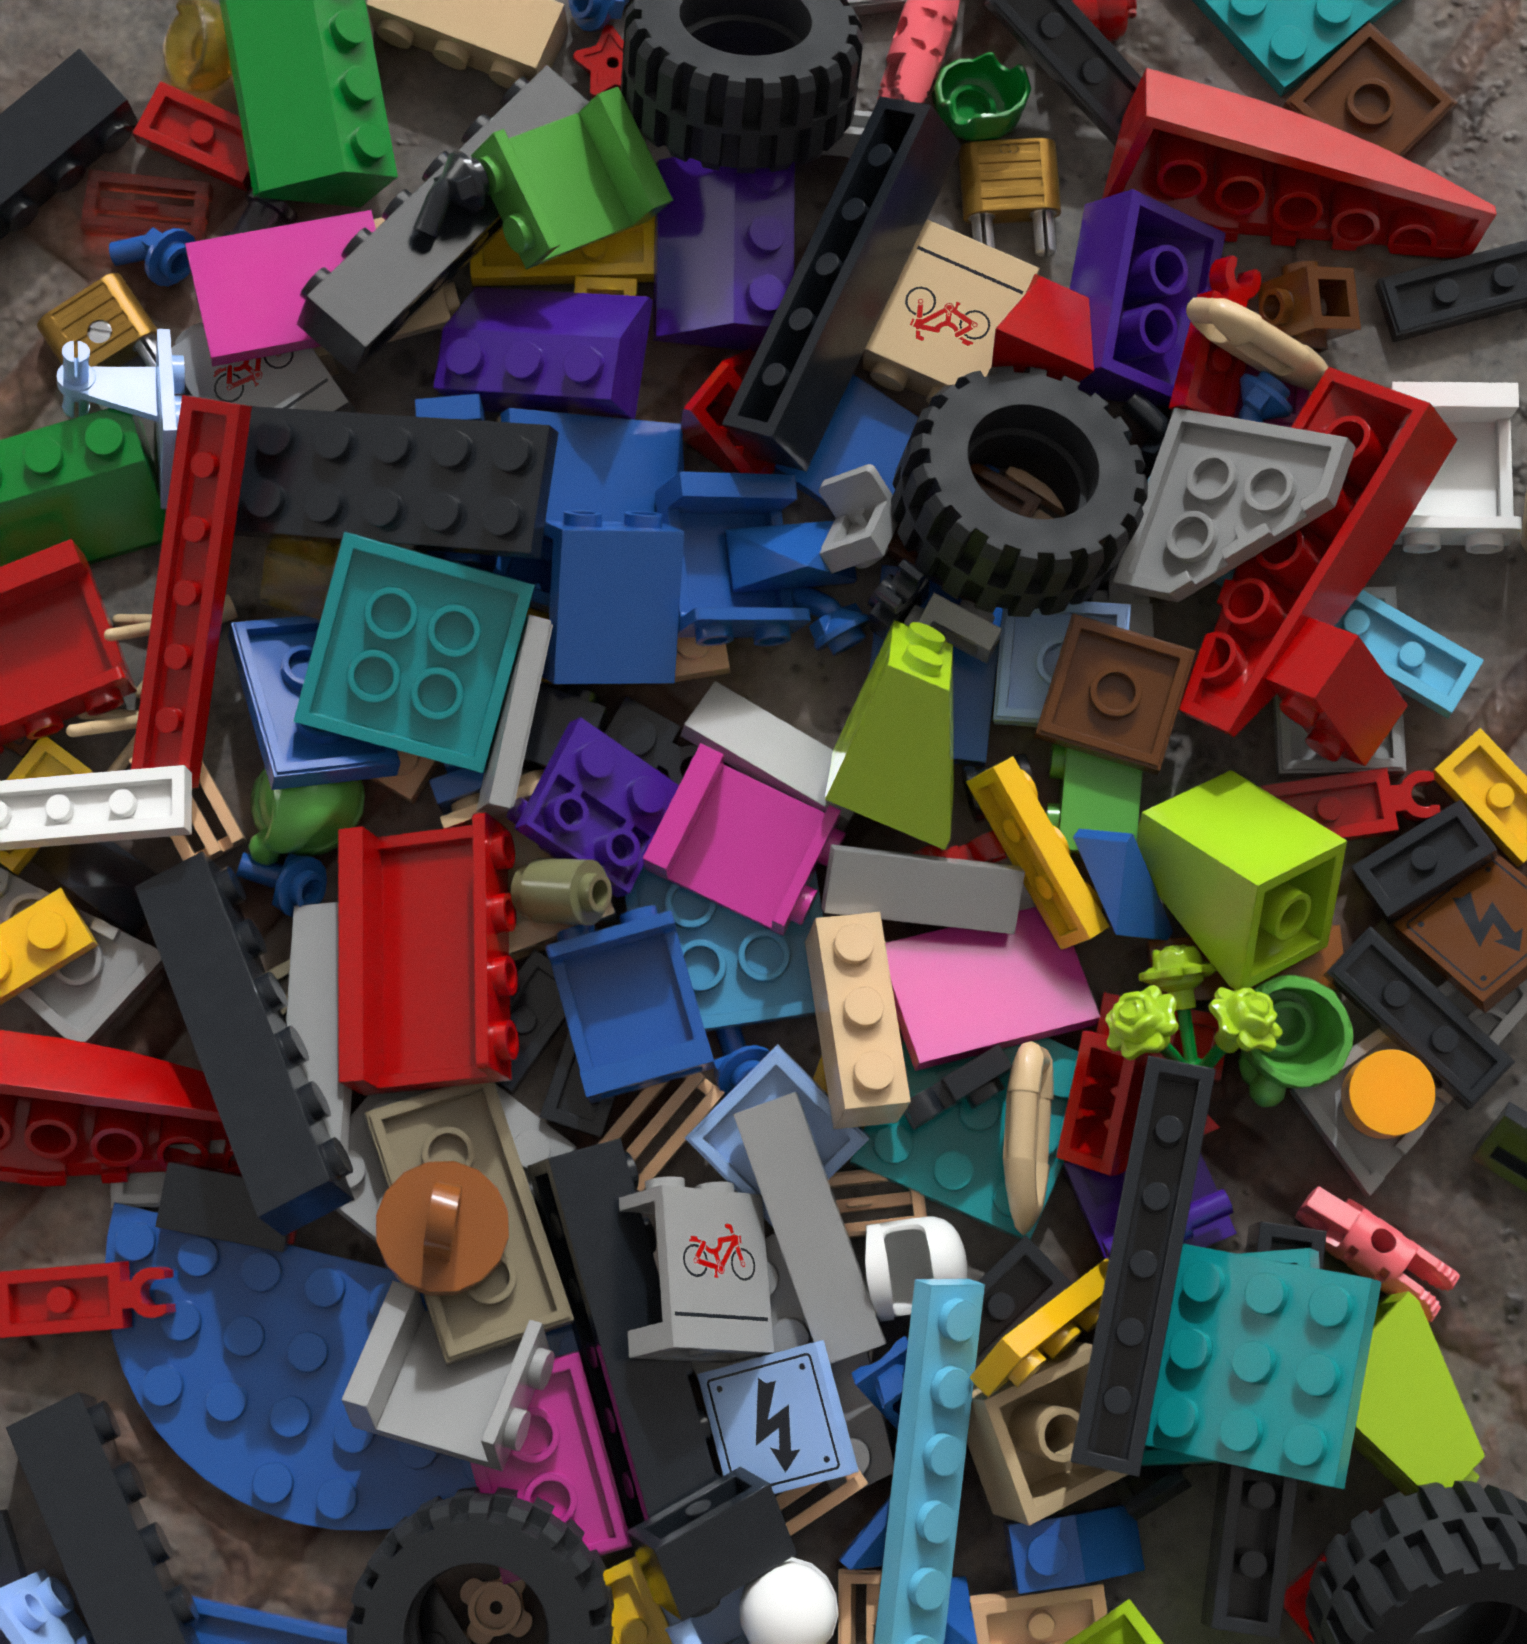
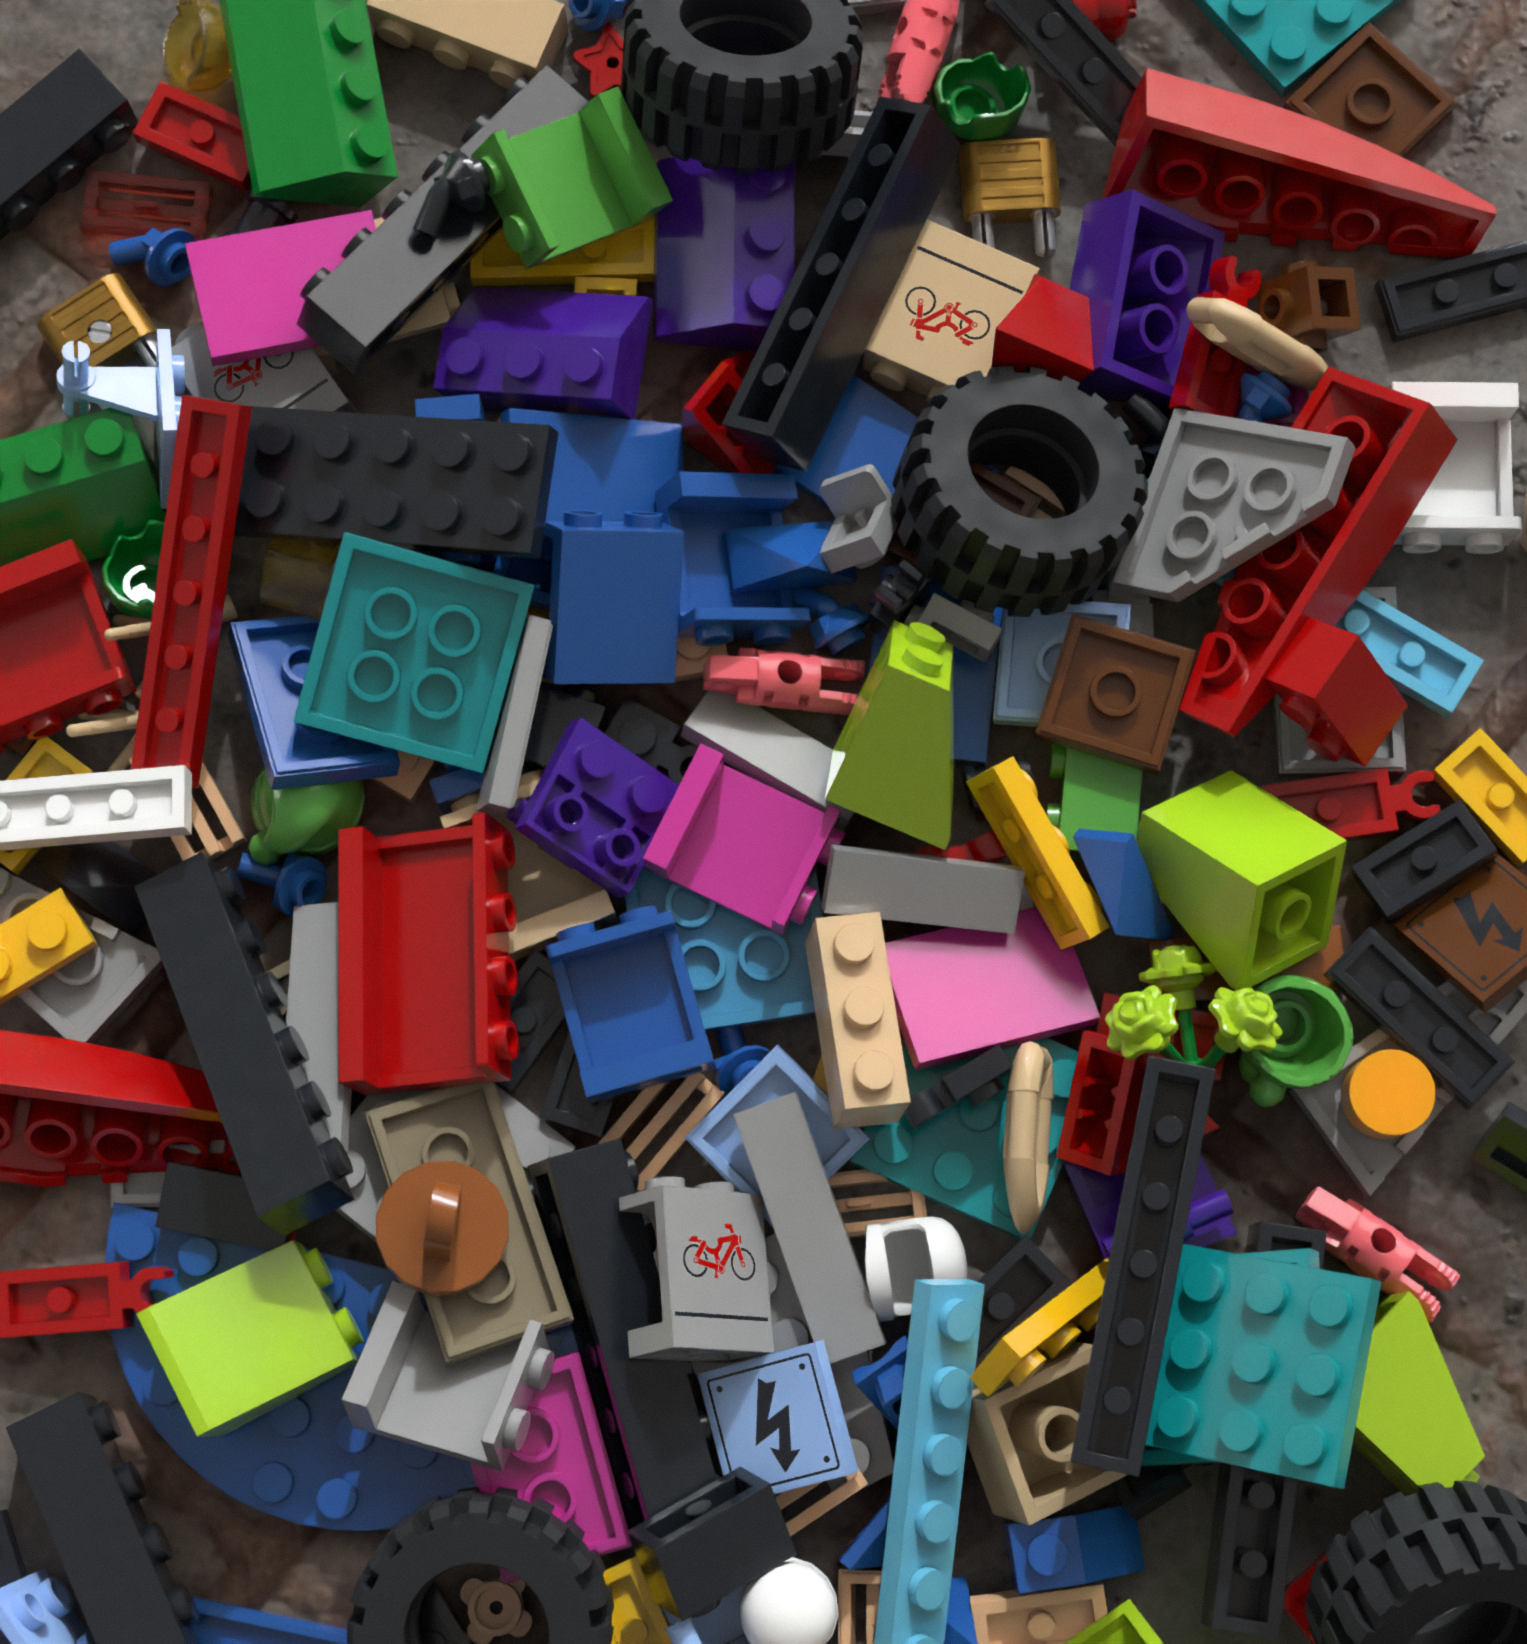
olive brick [511,858,612,925] -> none
none -> green hair [101,520,165,619]
none -> lime slope [136,1240,364,1438]
none -> coral hinge [702,648,865,716]

